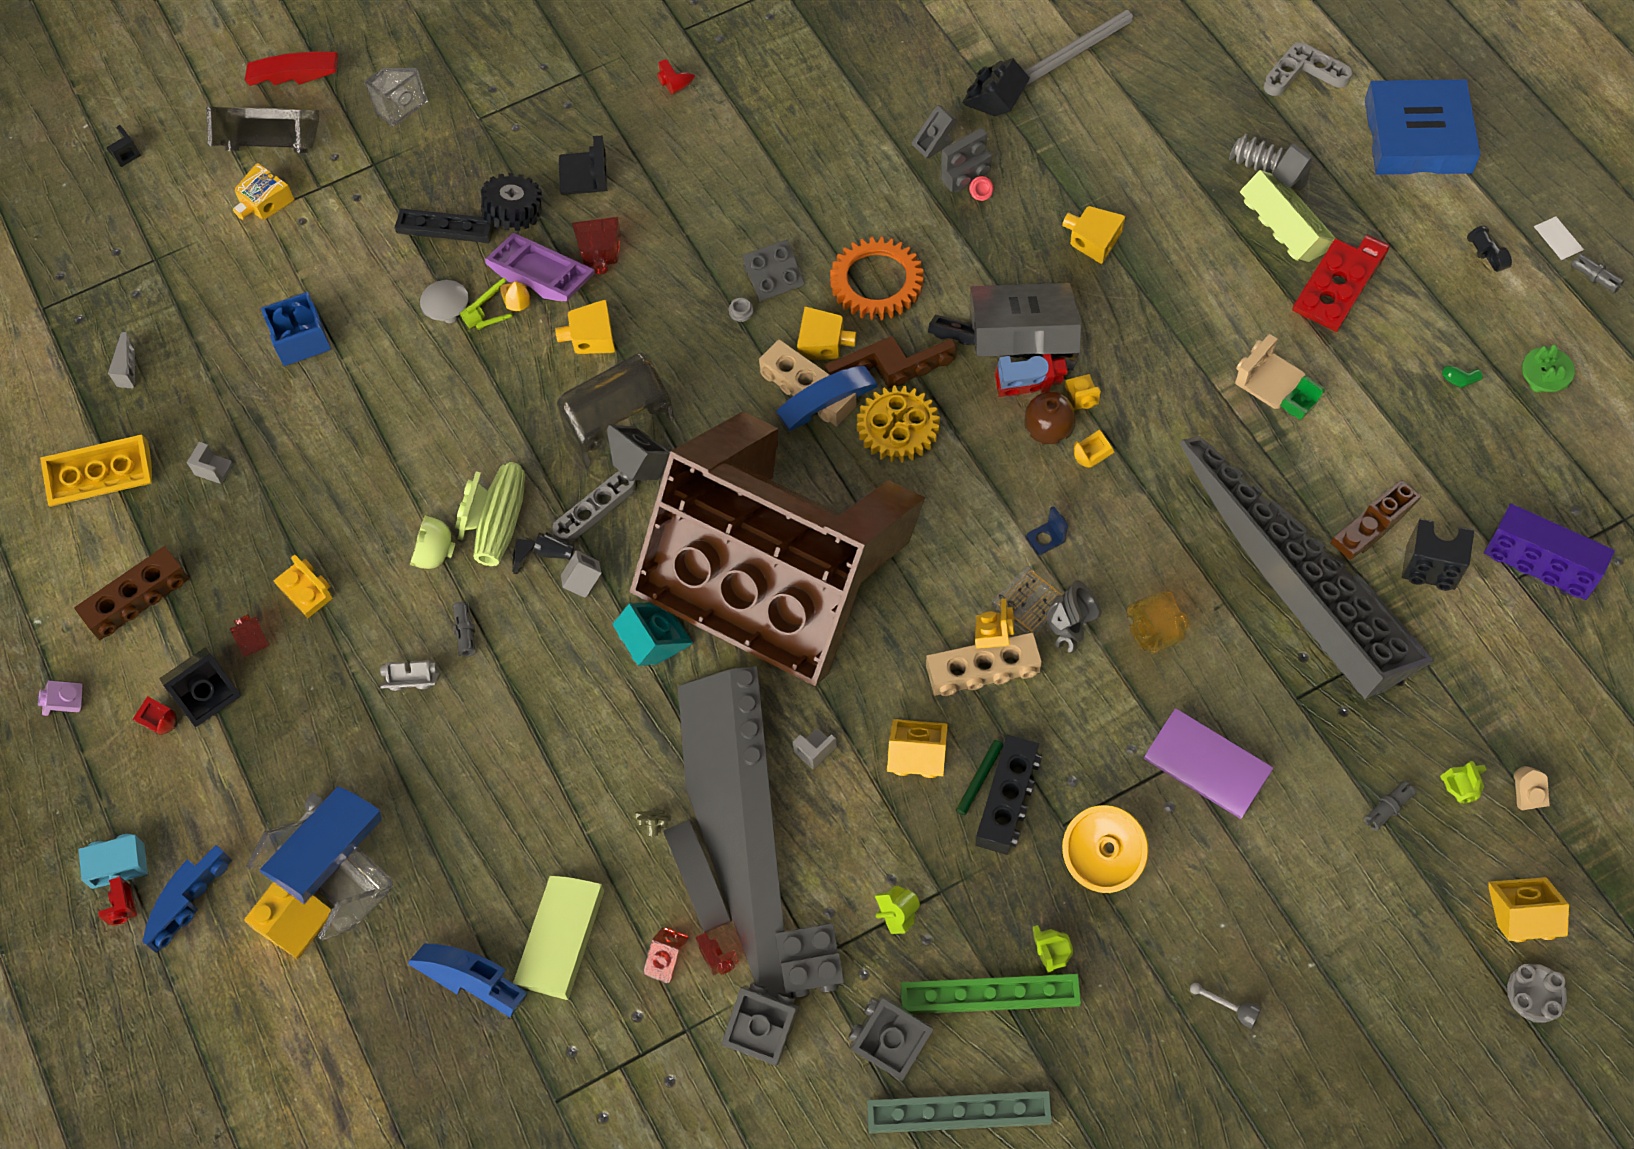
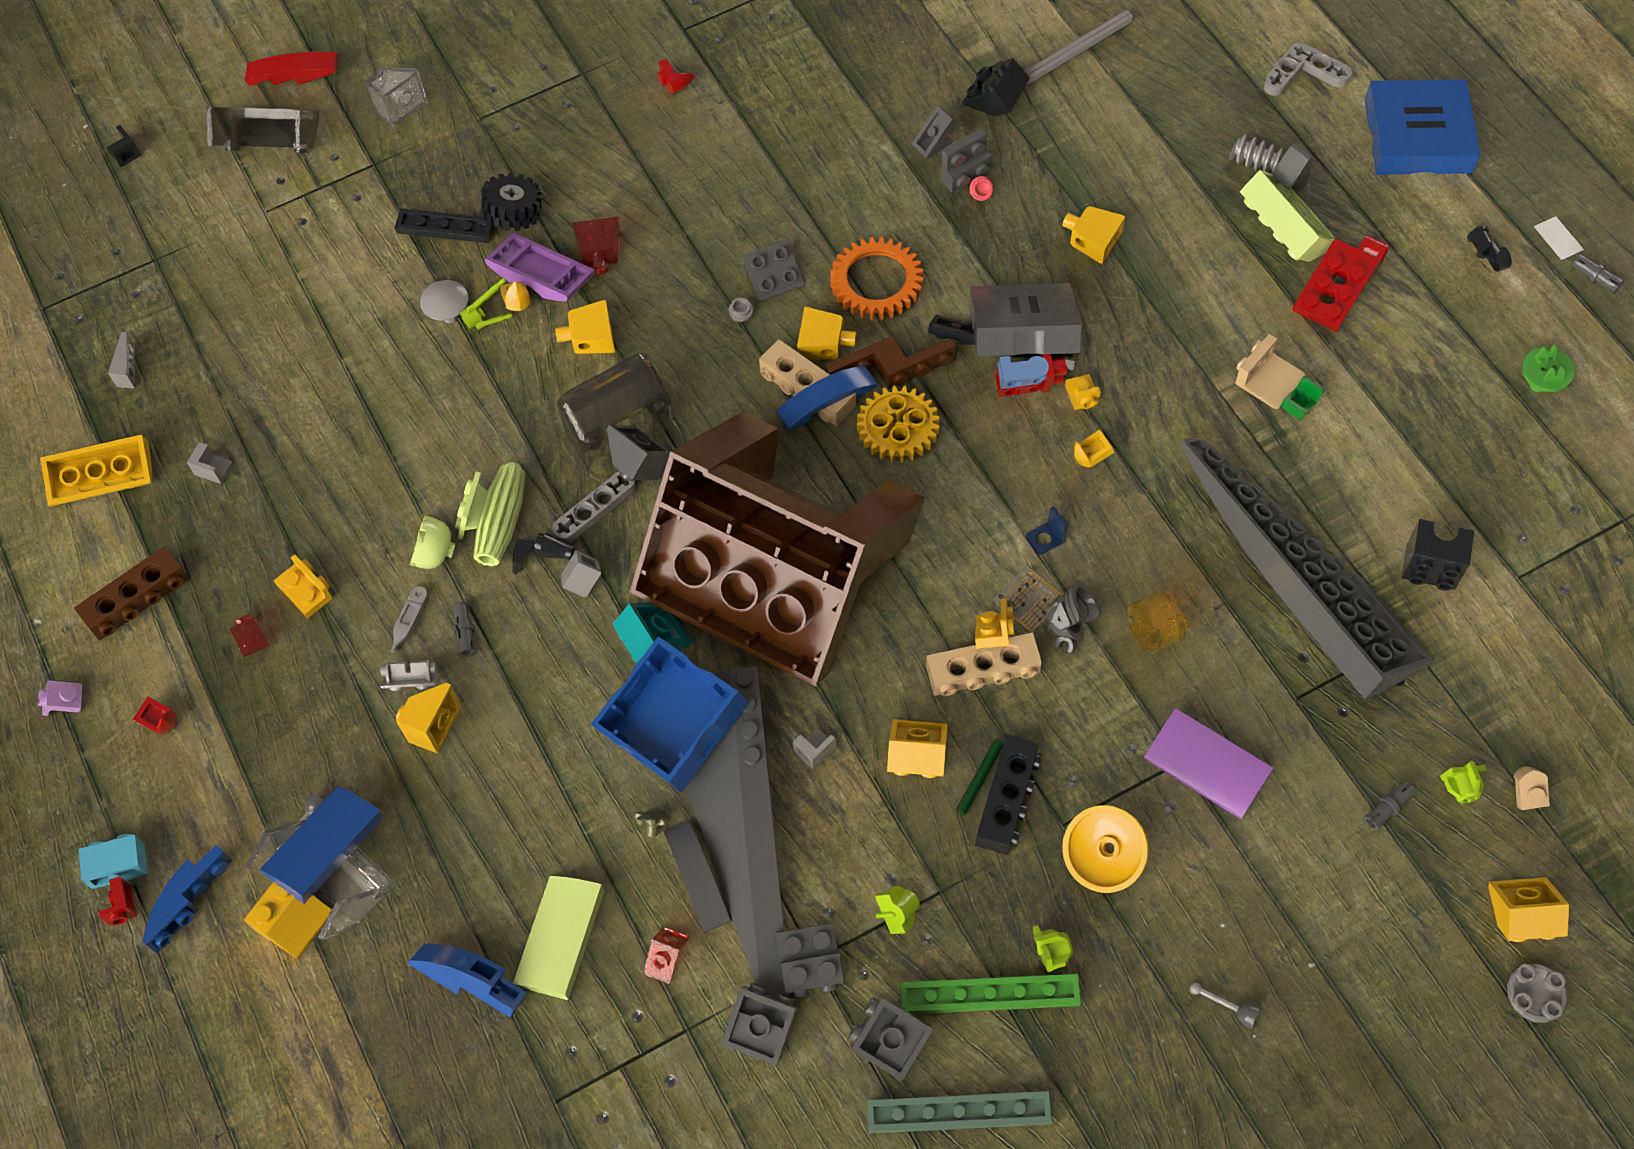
black slope [159,647,241,728] -> none
yellow torso [233,163,295,220] -> none
blue piece [261,292,331,366] -> none
black bracket [559,135,608,195] -> none
clear red bracket [695,932,739,976] -> none
reddish brown cylinder [1024,392,1076,444] -> none
reddish brown slope [1330,480,1422,560] -> none
green arm [1442,365,1483,388] -> none
dark purple brick [1484,503,1615,600] -> none
none -> light grey piece [390,586,429,653]
none -> yellow slope [396,683,462,754]
none -> blue tile [590,637,749,793]

